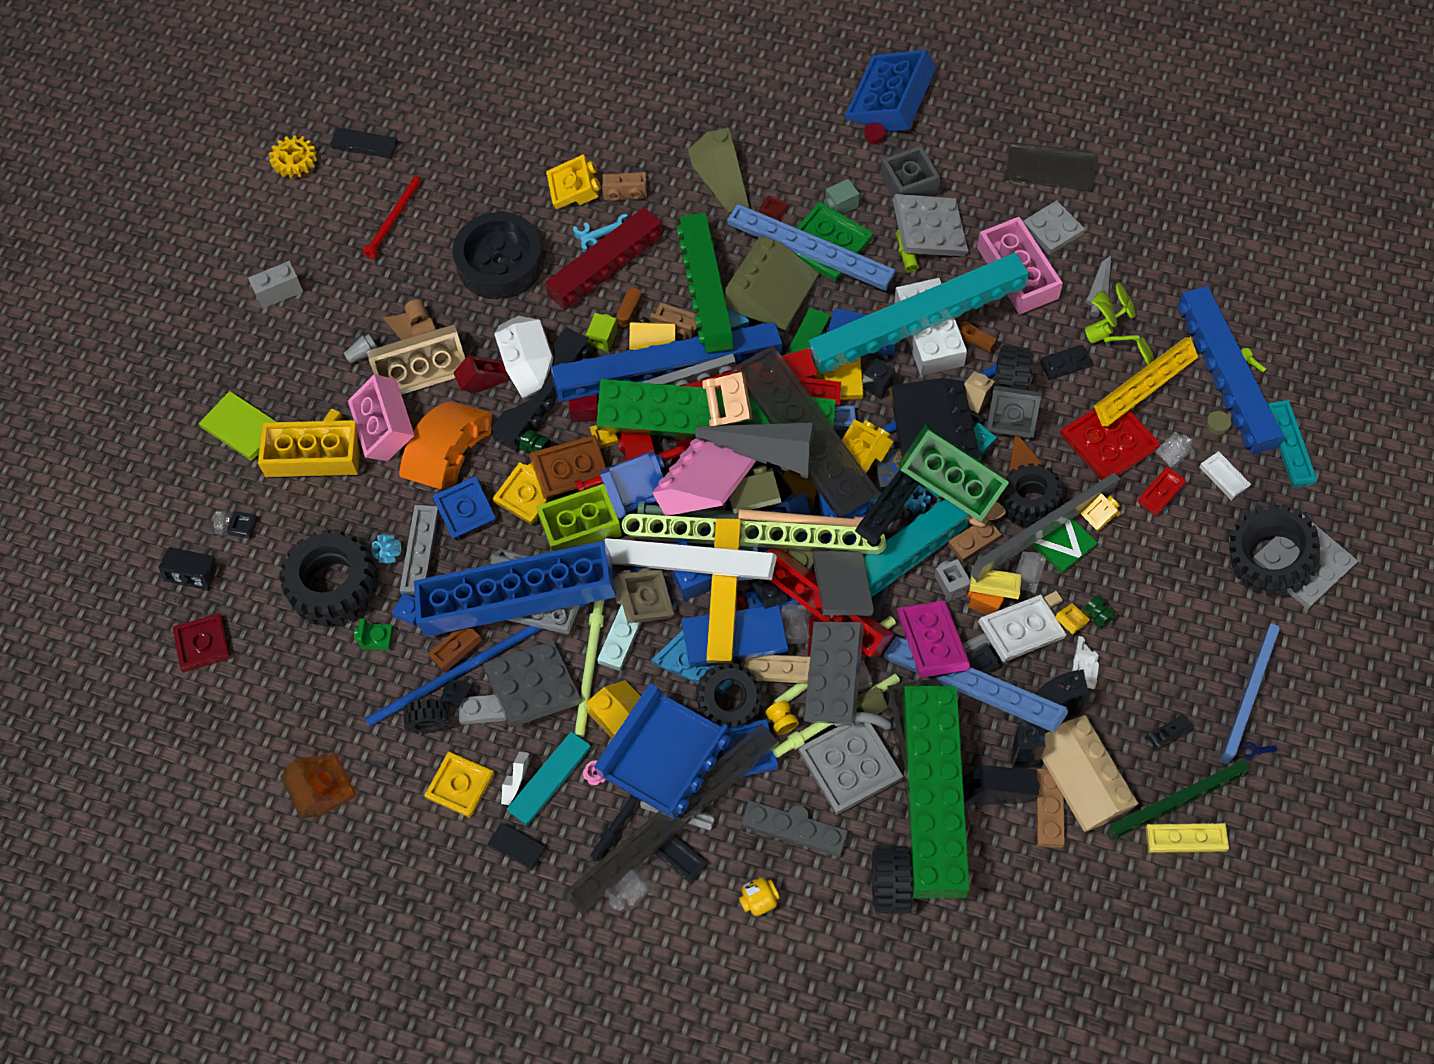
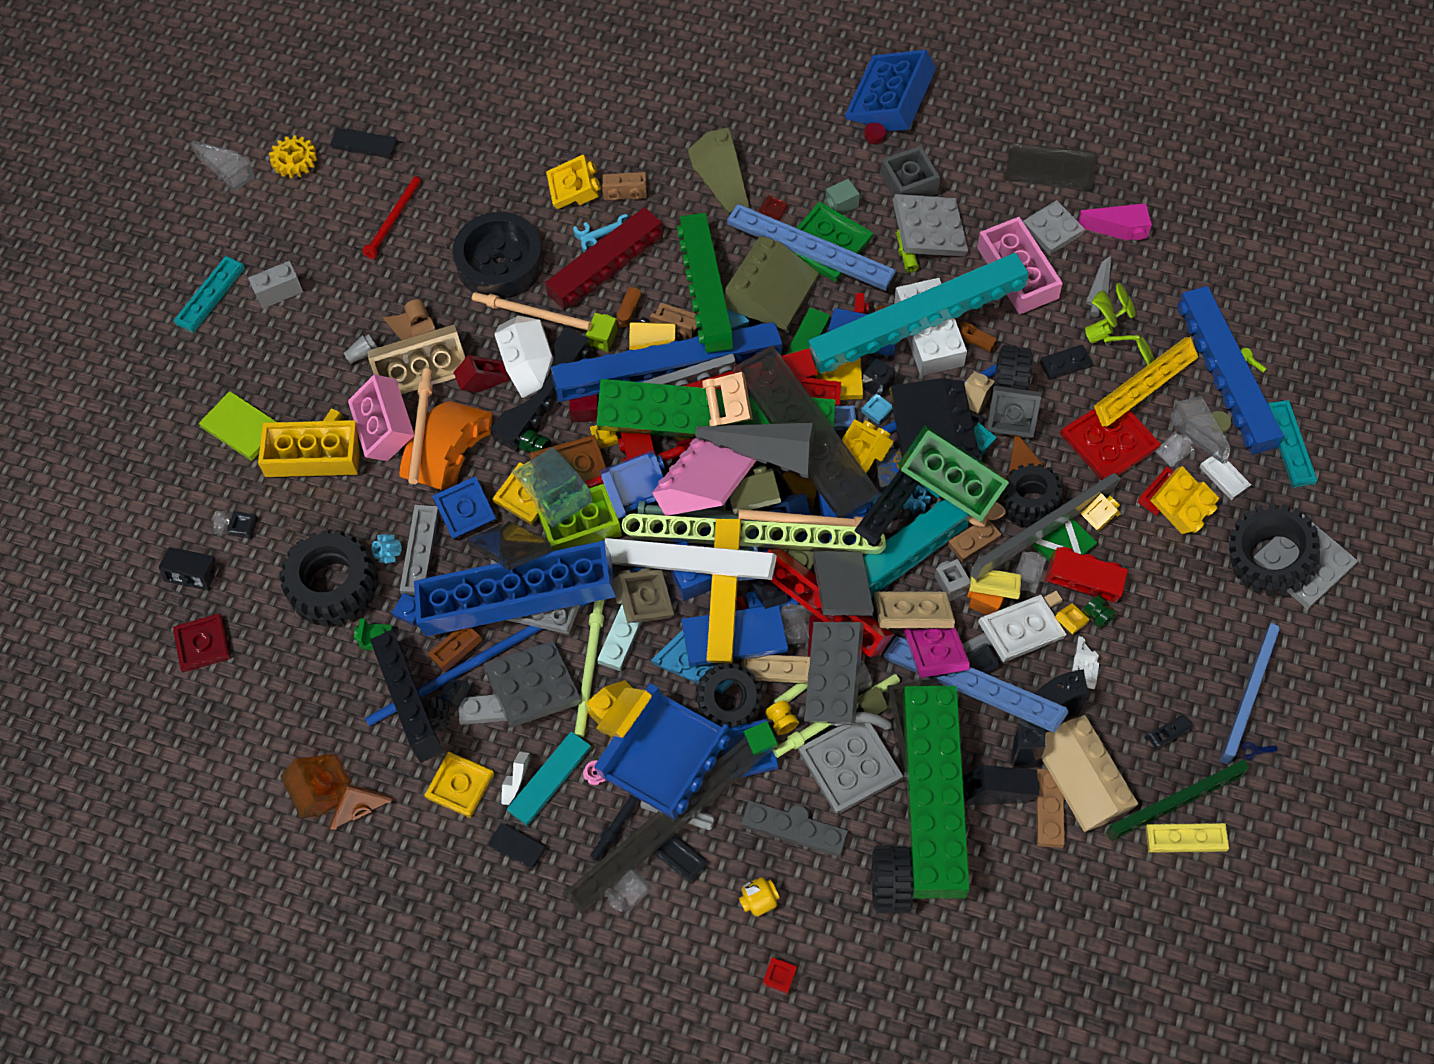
none -> teal tile [174,256,245,333]
none -> clear slope [190,140,255,191]
none -> dark orange tile [329,783,392,830]
none -> black arch [370,629,444,764]
none -> light nougat bar [408,368,432,484]
none -> clear smoke tile [467,521,552,570]
none -> light nougat bar [472,292,592,331]
none -> clear light blue slope [512,447,592,527]
none -> yellow tile [596,687,652,738]
none -> green tile [744,721,778,756]
none -> red plate [762,957,797,994]
none -> red plate [854,293,869,315]
none -> medium azure tile [861,393,893,425]
none -> tan tile [873,592,955,628]
none -> red brick [1044,547,1128,603]
none -> dark pink slope [1078,203,1152,240]
none -> yellow plate [1150,466,1219,534]
none -> clear slope [1171,396,1231,464]

